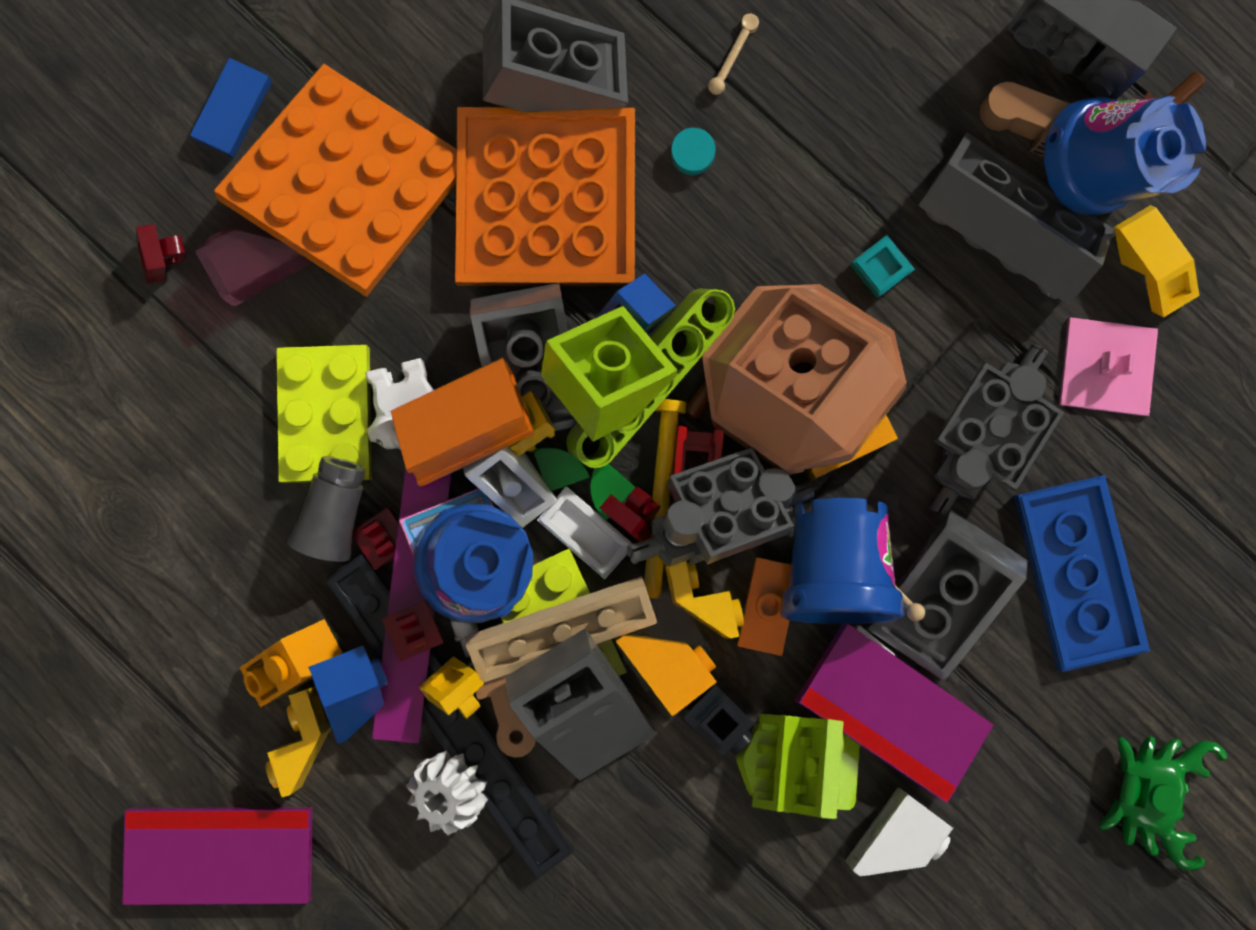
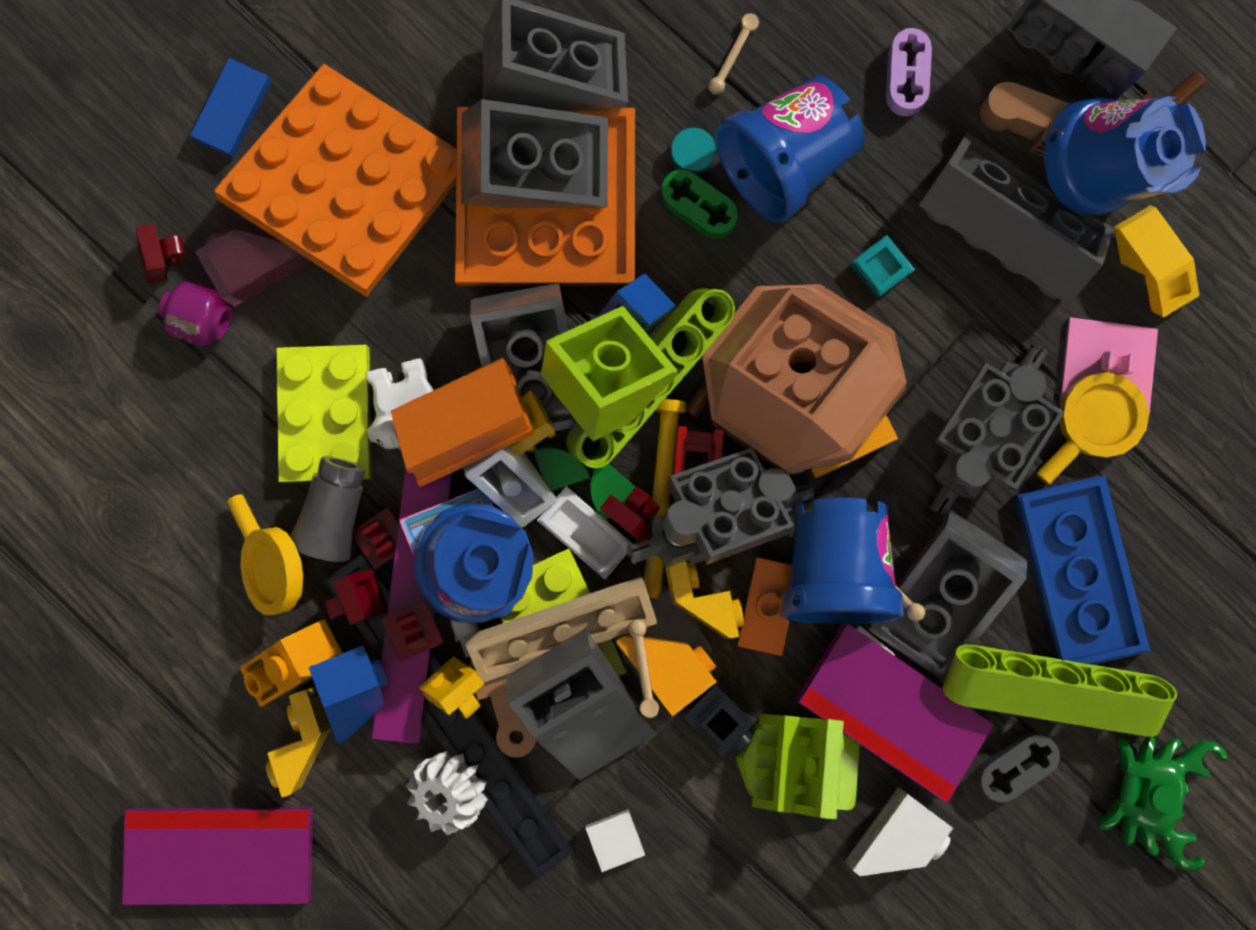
none -> magenta head [158,282,232,346]
none -> yellow piece [227,495,303,616]
none -> dark red tile [324,569,388,626]
none -> dark grey slope [461,99,608,209]
none -> white tile [586,809,645,872]
none -> tan hinge [628,619,659,718]
none -> green beam [661,170,738,239]
none -> blue piece [715,75,865,223]
none -> lavender beam [886,28,932,117]
none -> lime beam [942,644,1177,737]
none -> dark grey beam [976,732,1060,802]
none -> yellow piece [1036,372,1149,485]

